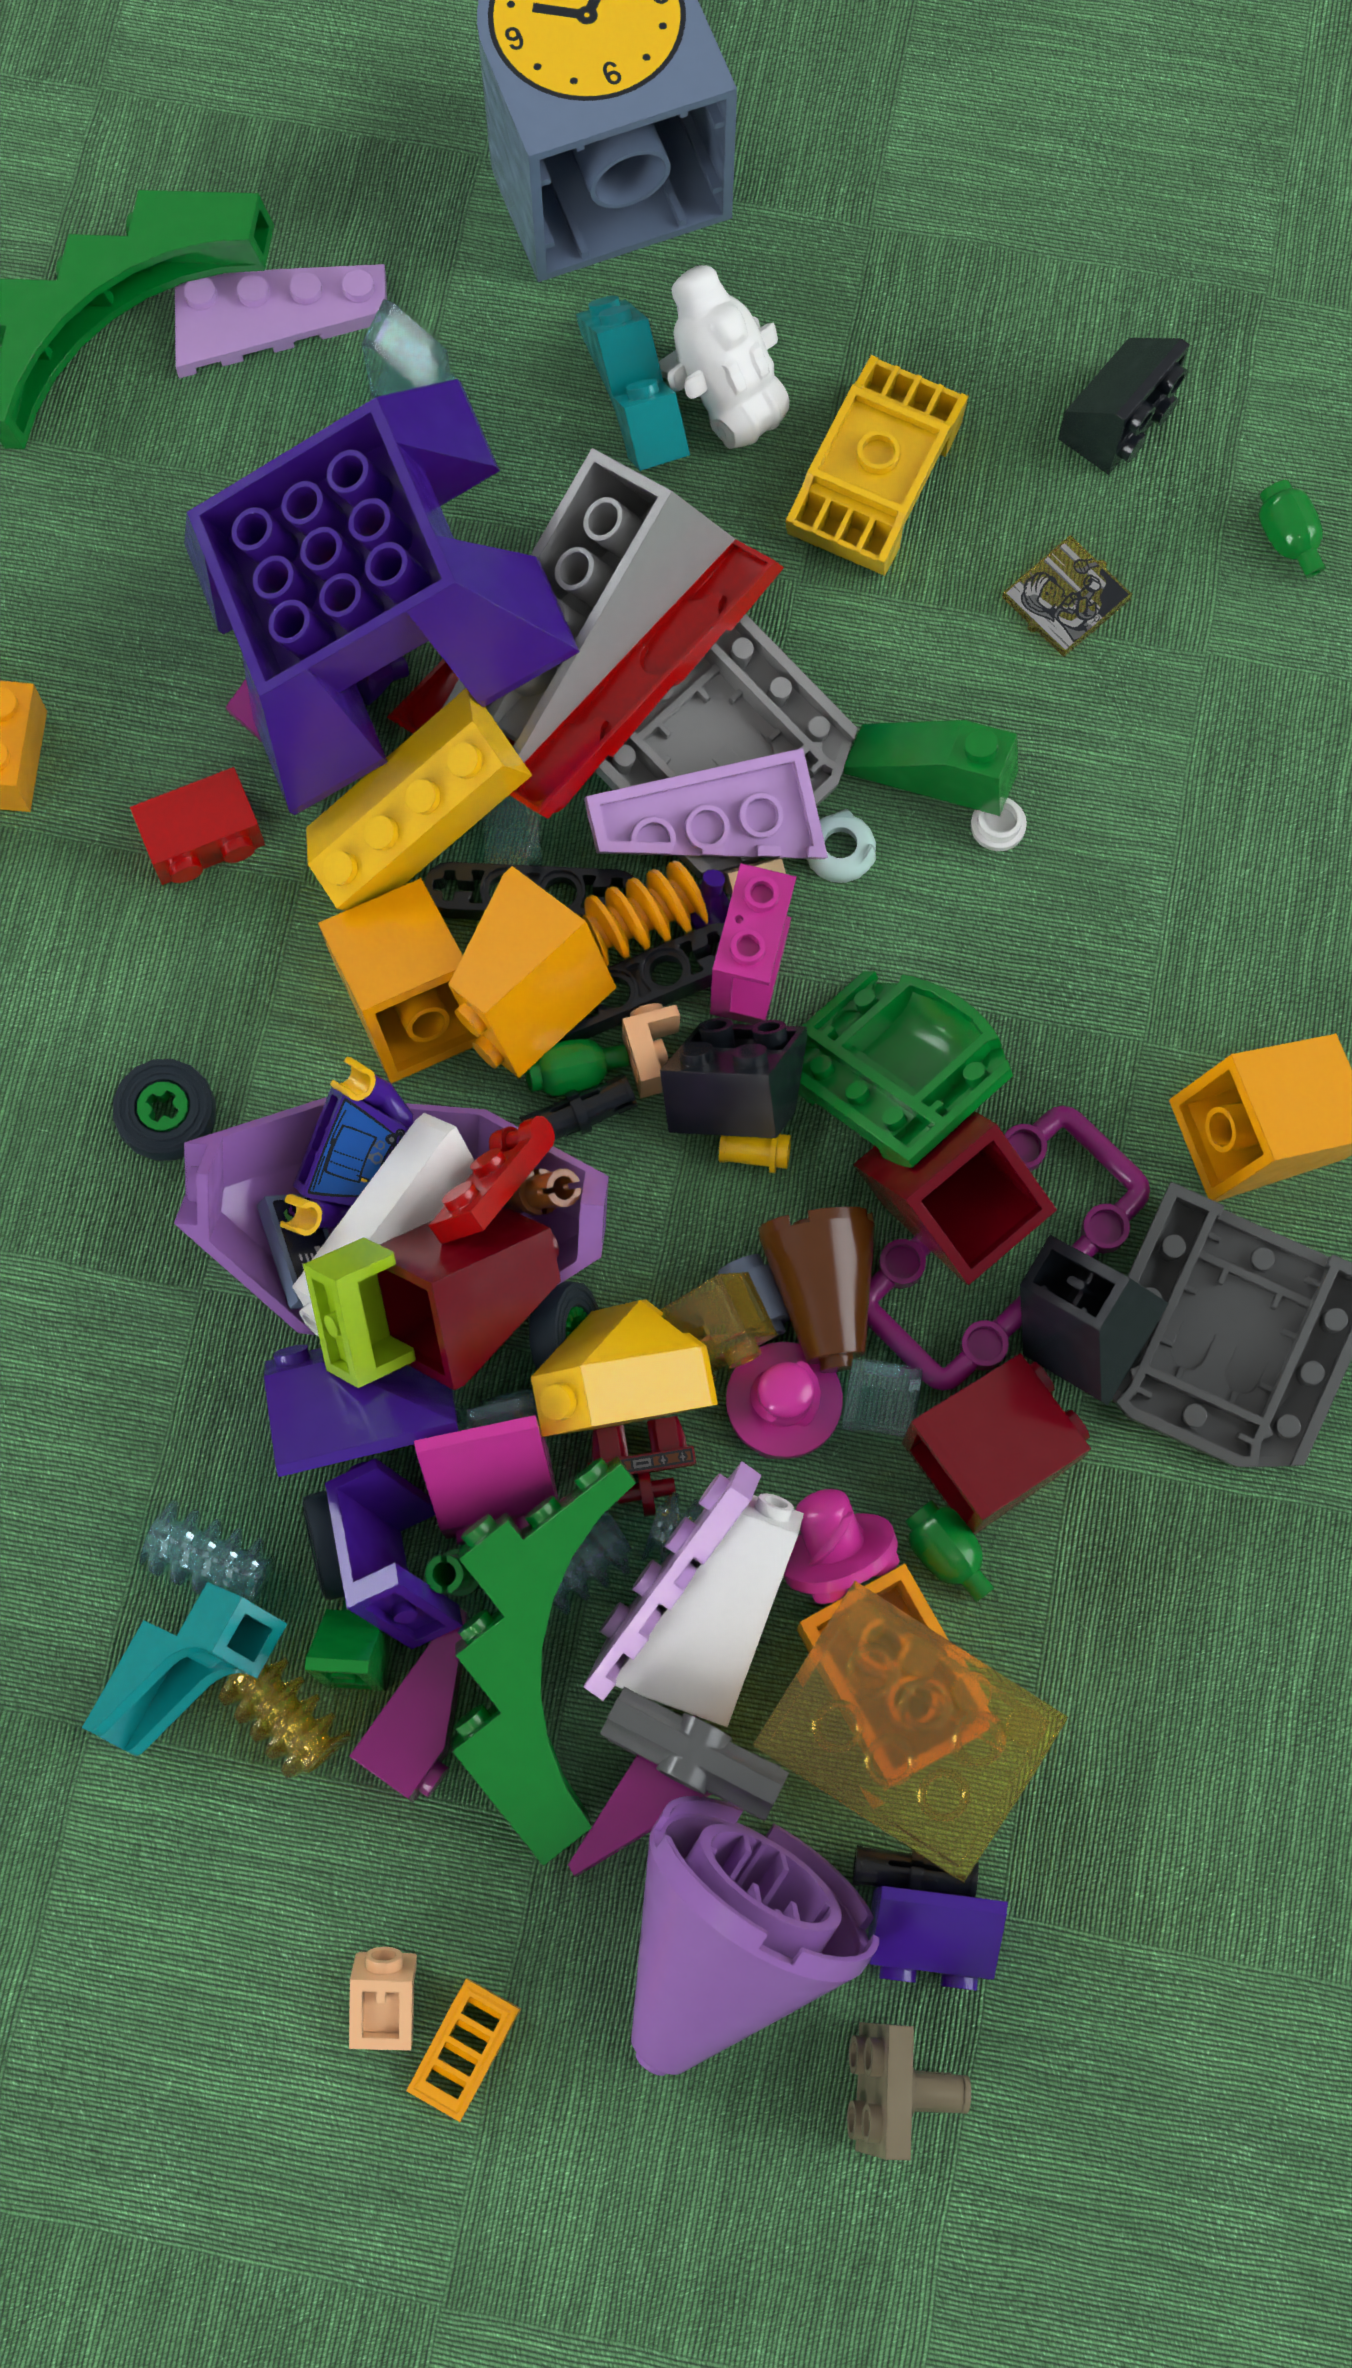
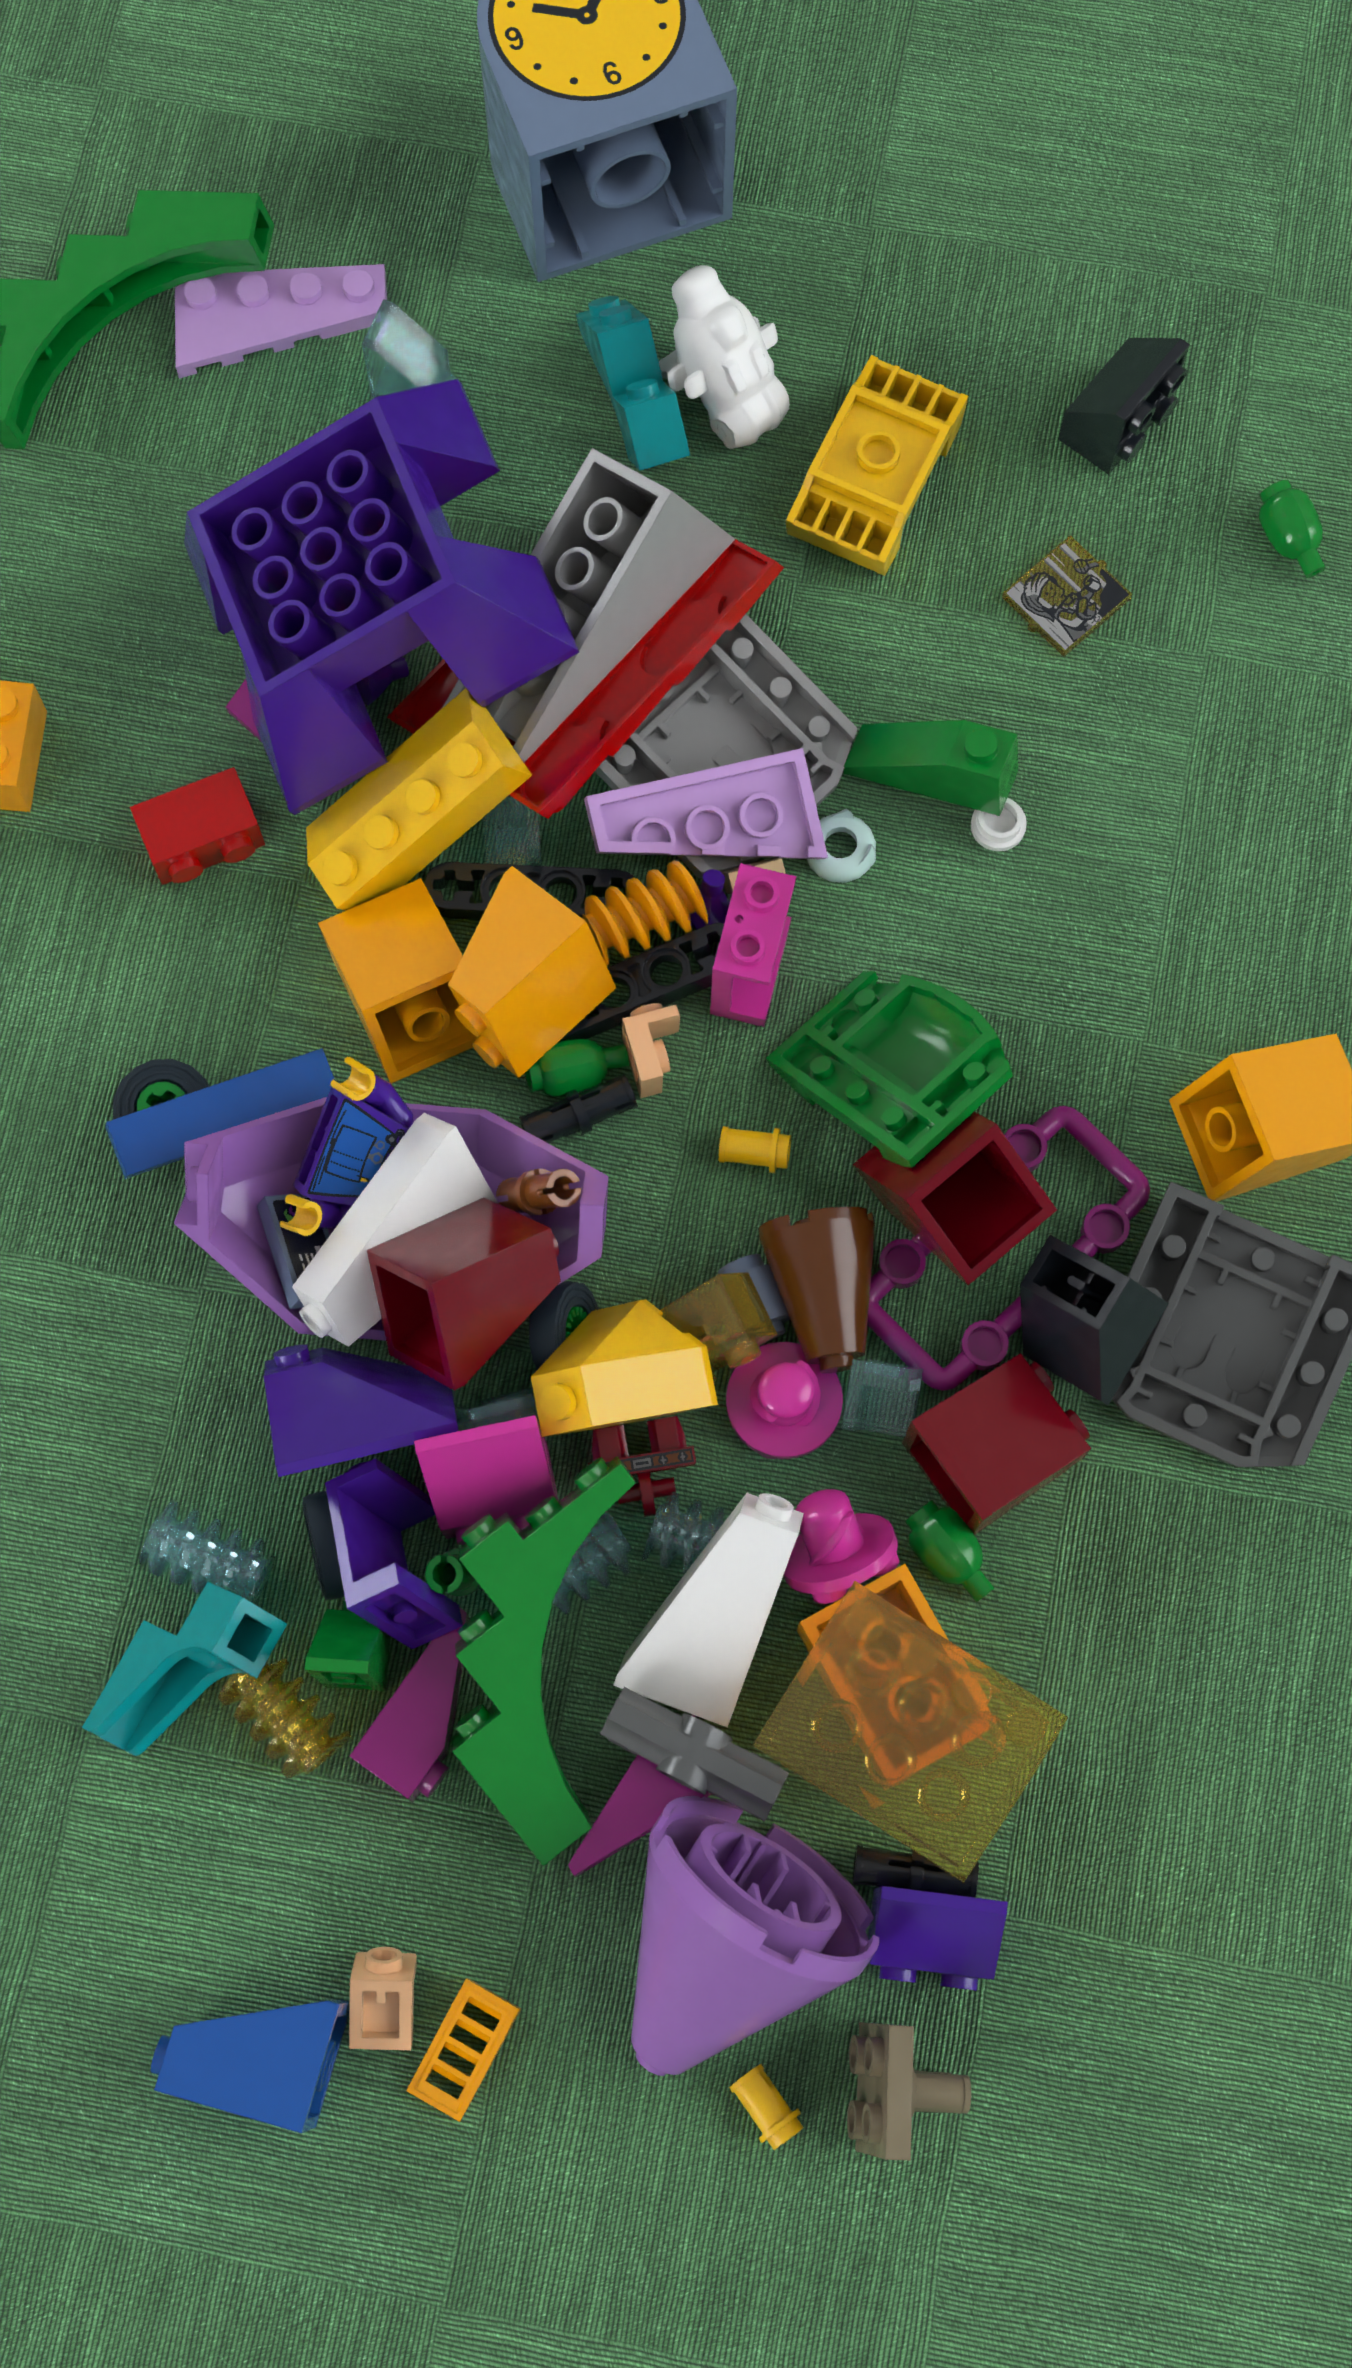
lime panel [303,1237,416,1388] -> none
red plate [428,1116,555,1244] -> none
lavender wing [583,1461,761,1701] -> none
black slope [660,1018,807,1138] -> none
none -> blue tile [105,1048,335,1179]
none -> blue slope [150,2000,350,2133]
none -> yellow pin [729,2064,804,2150]

